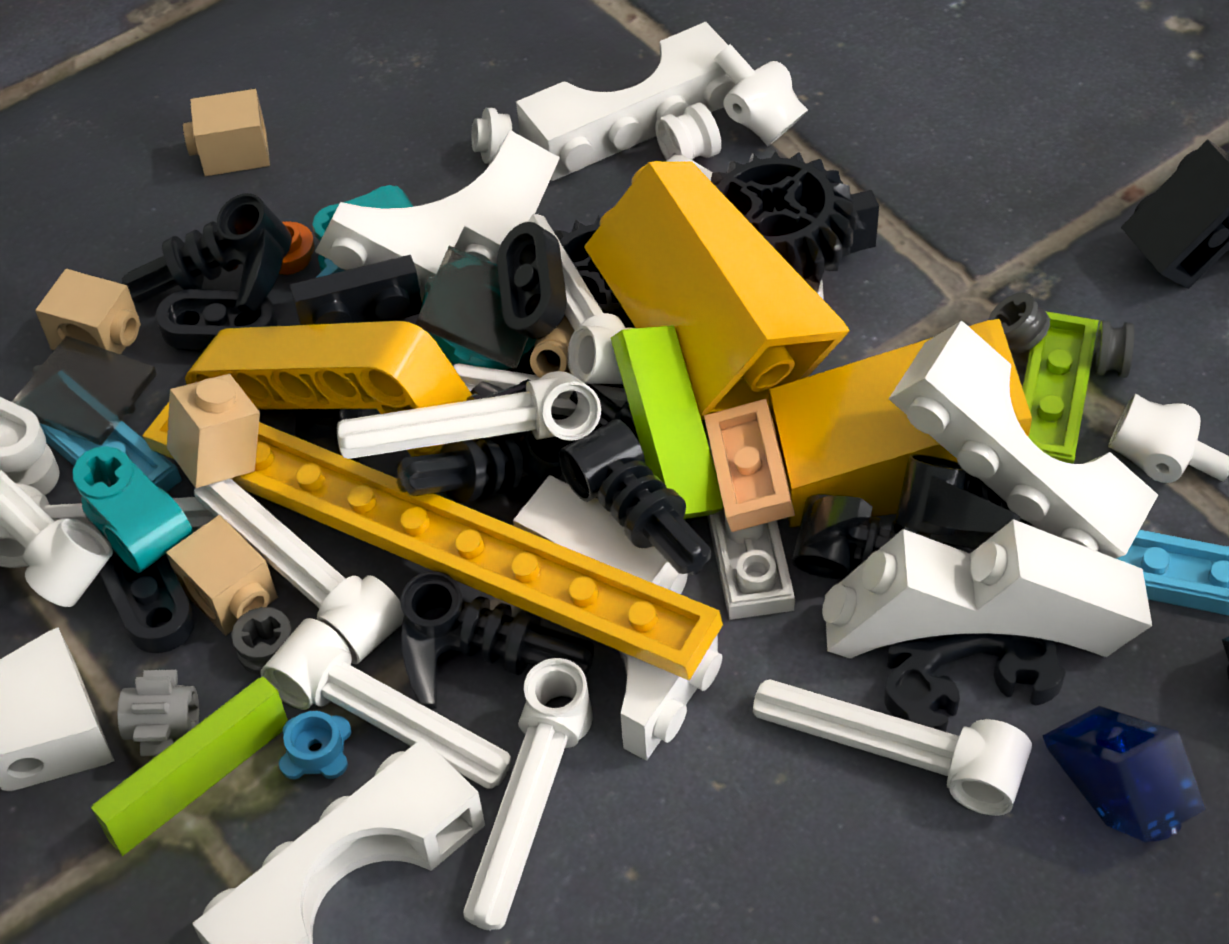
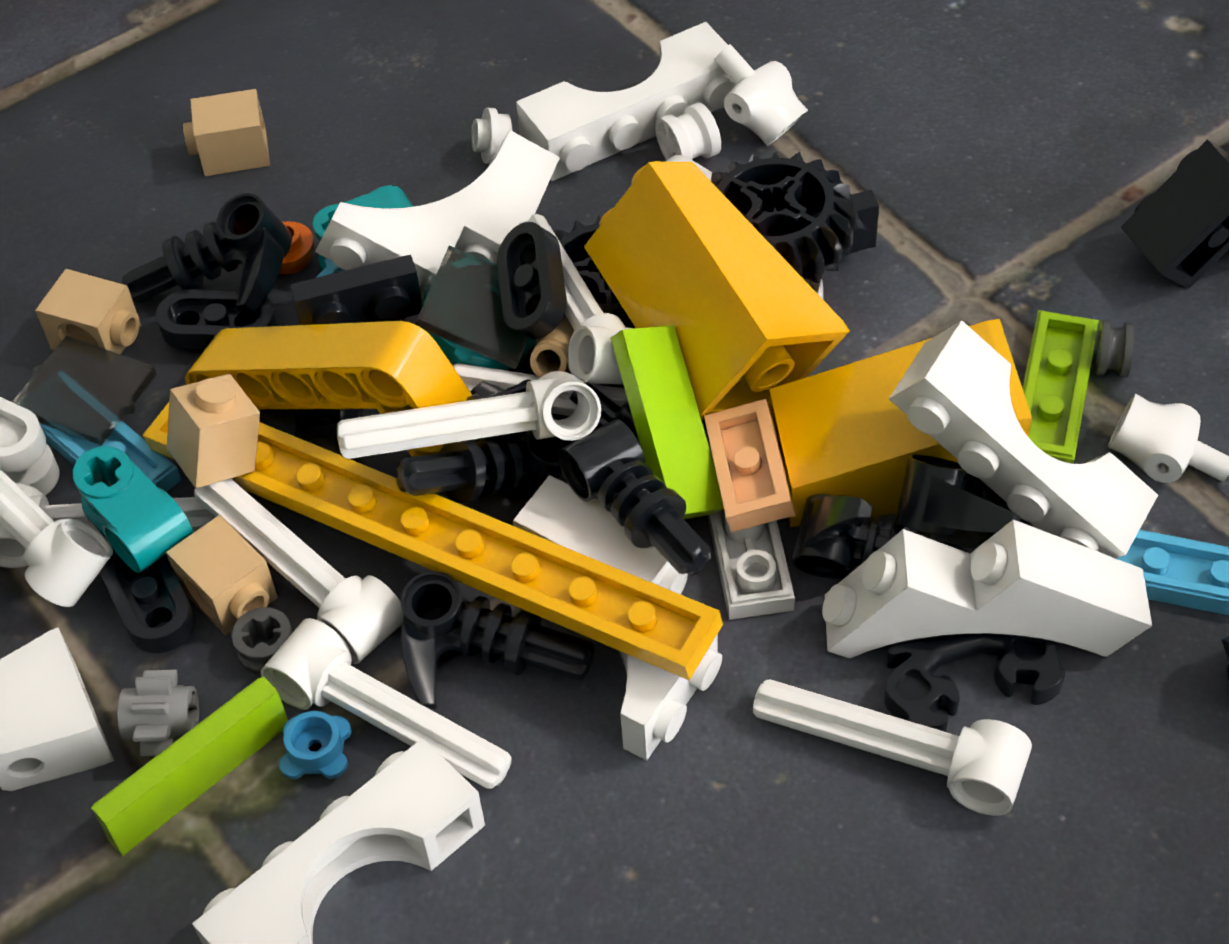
white axle [463,658,593,931] -> none
dark grey bush [988,292,1050,354] -> none
clear blue slope [1042,706,1206,842] -> none

